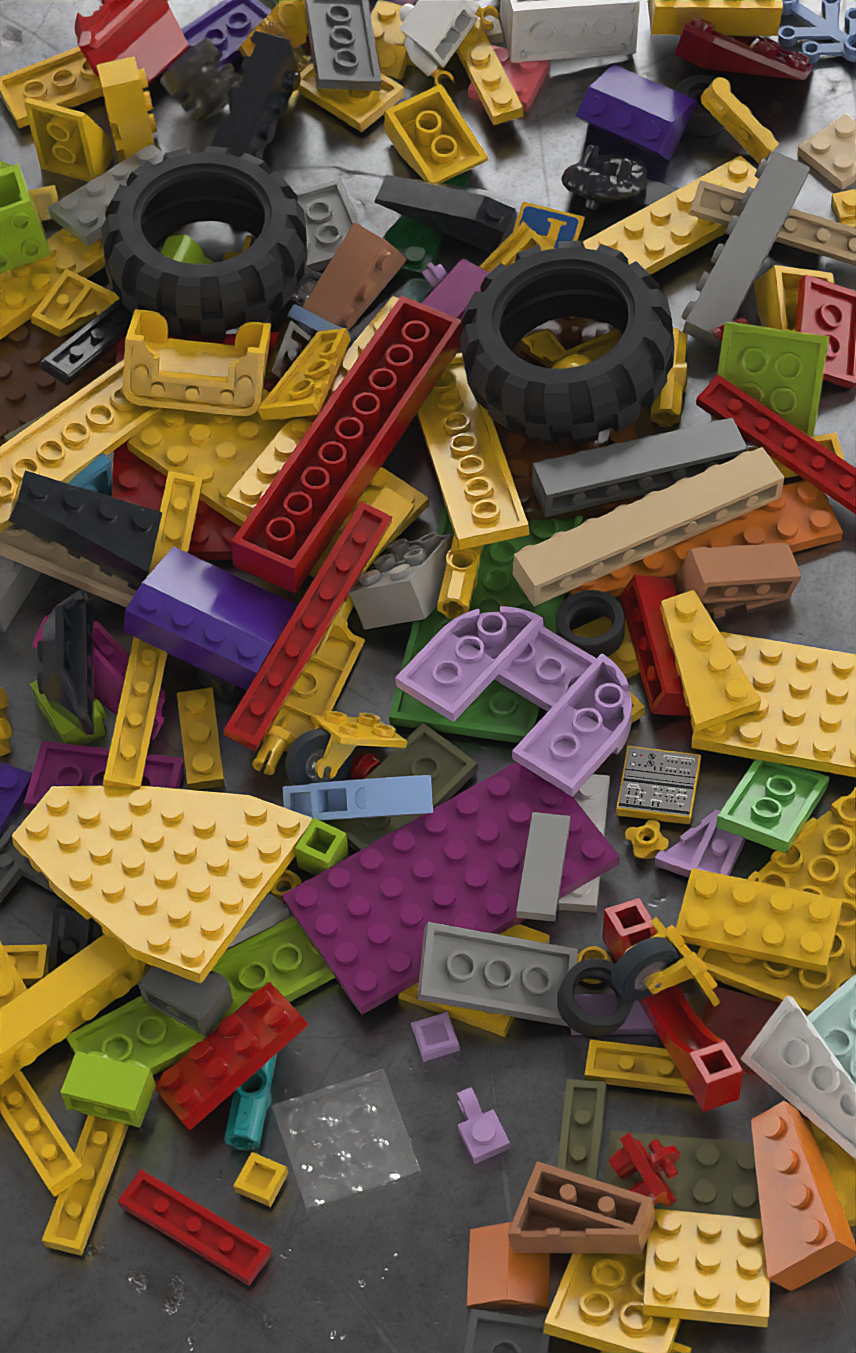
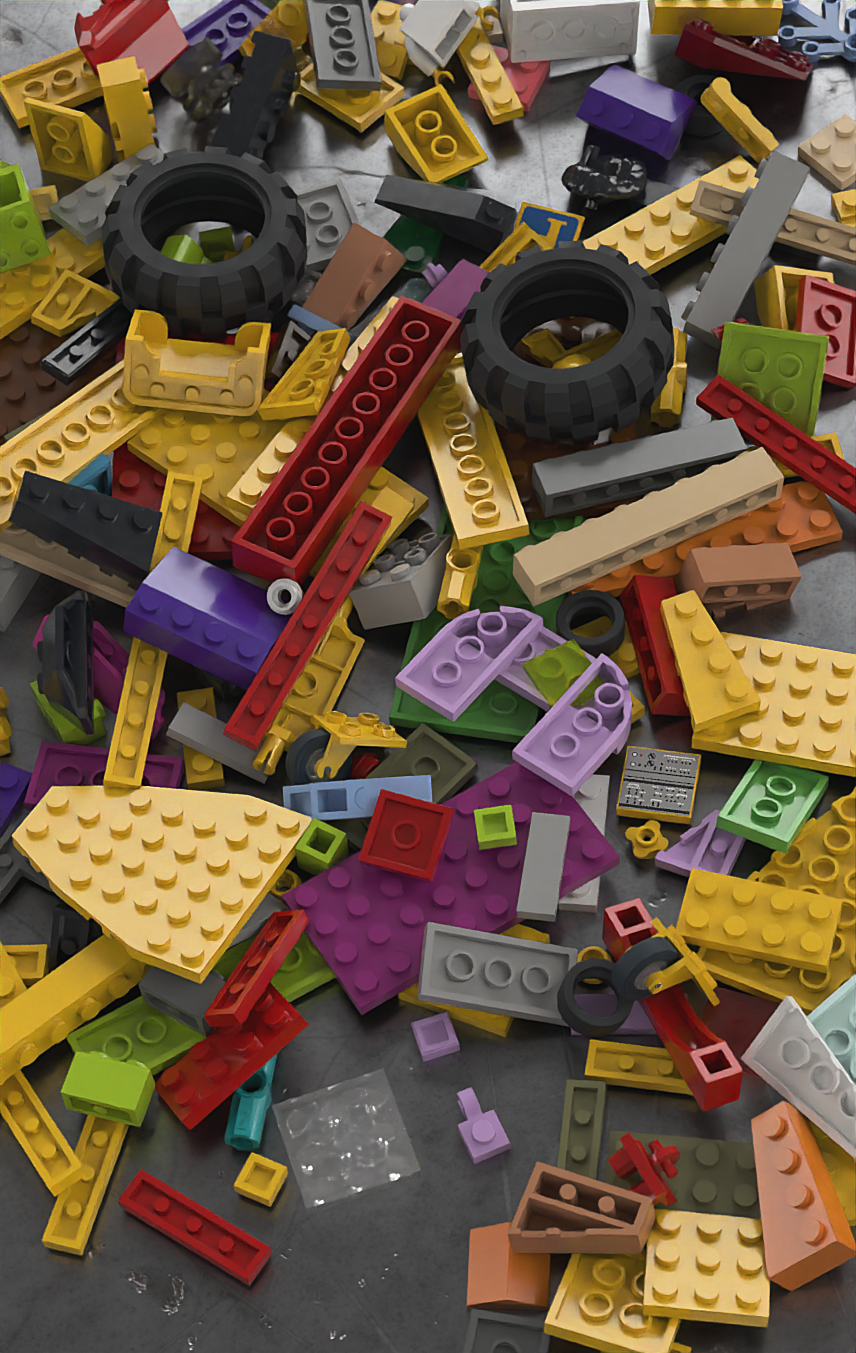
none -> light grey tile [166,702,269,784]
none -> lime plate [198,226,235,262]
none -> red plate [204,909,310,1027]
none -> white plate [267,579,303,615]
none -> red plate [358,789,455,883]
none -> lime plate [474,805,517,850]
none -> clear neon green piece [522,639,605,708]

